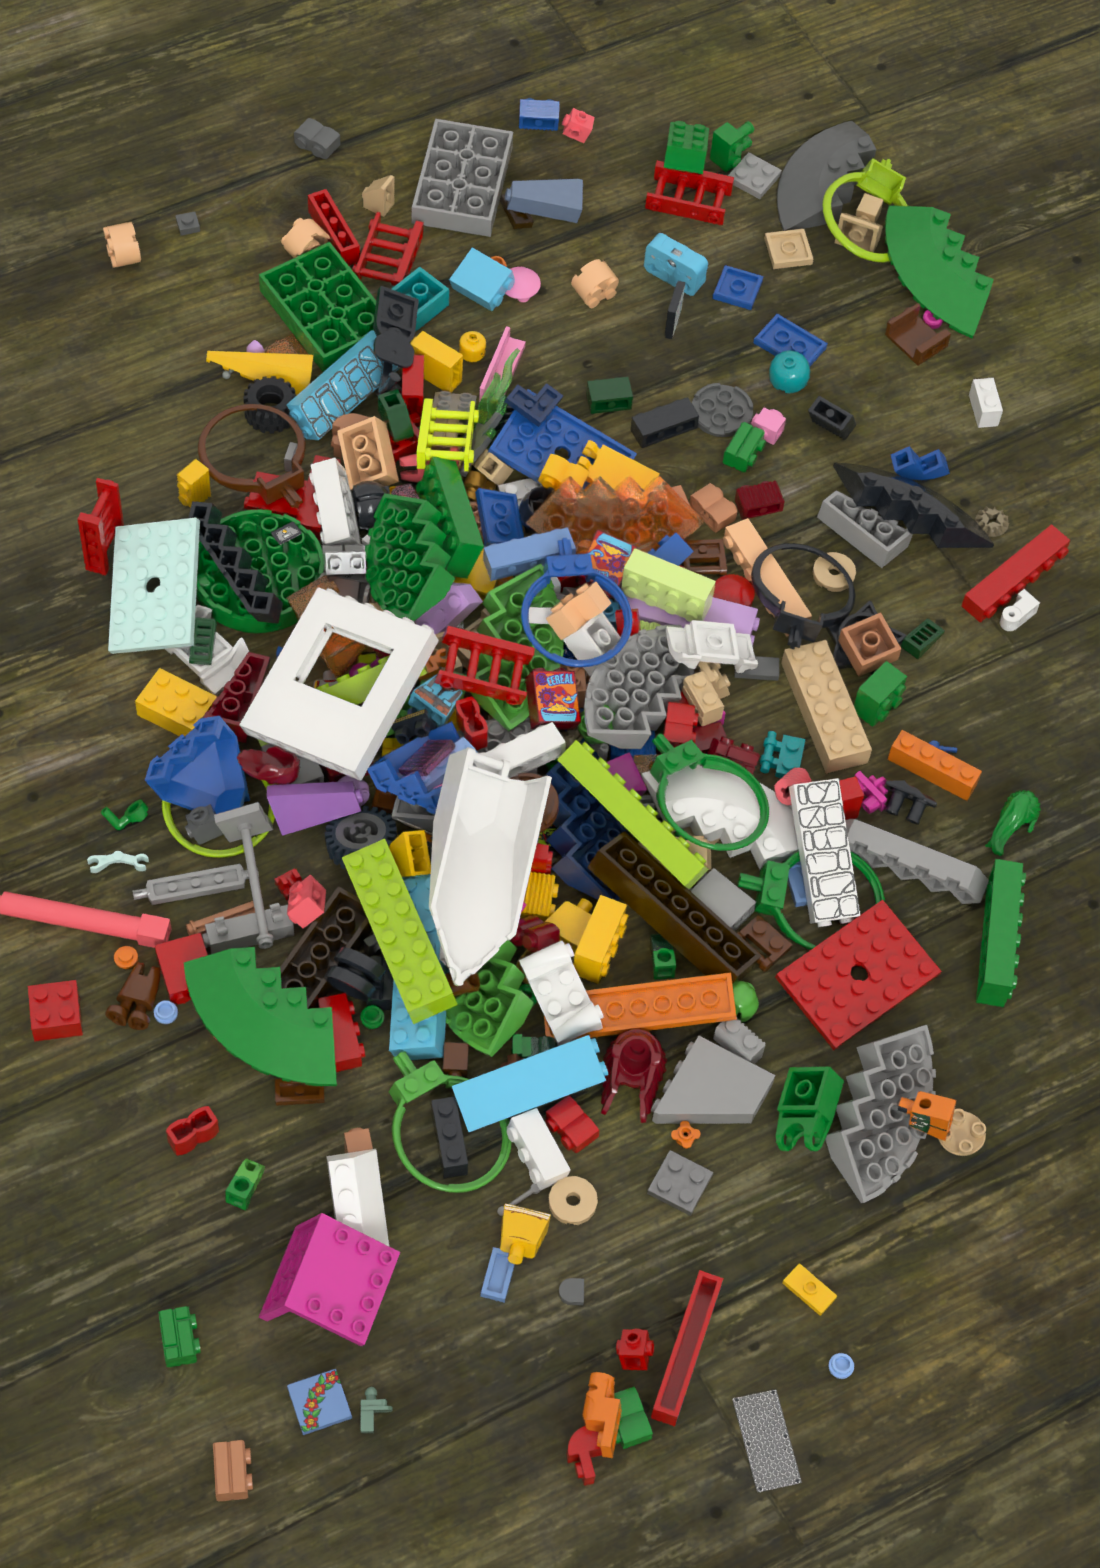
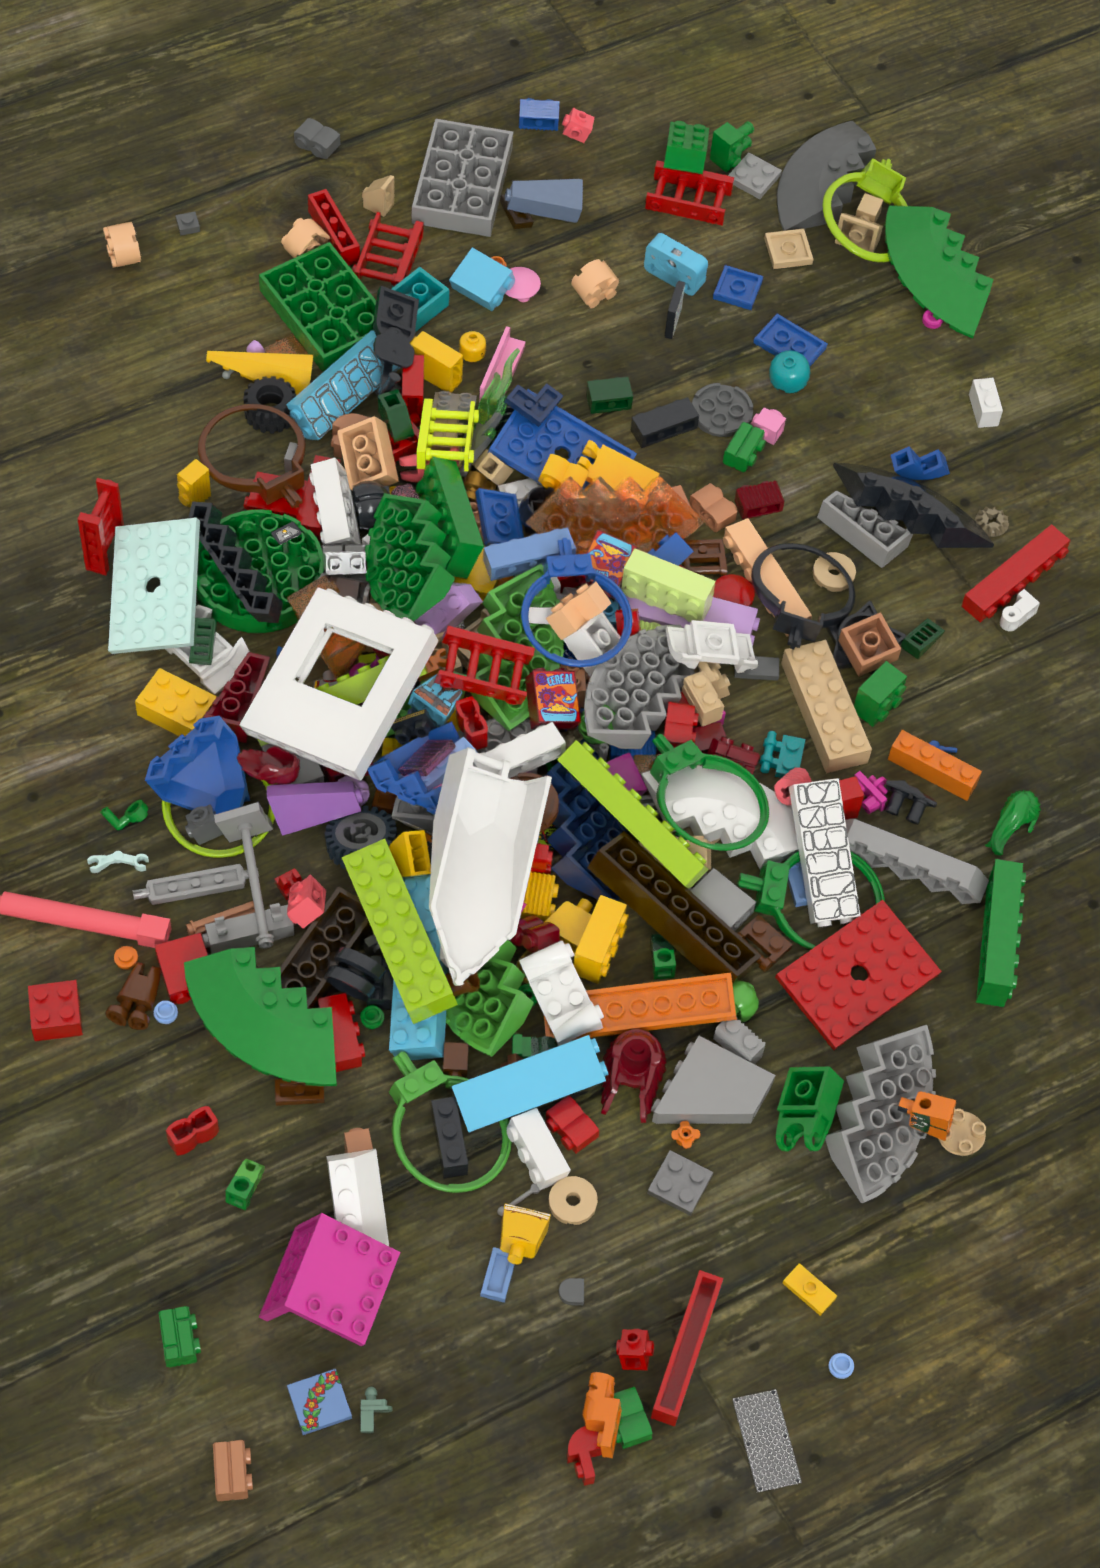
black brick [808,396,856,440] -> none
reddish brown panel [885,303,951,366] -> none

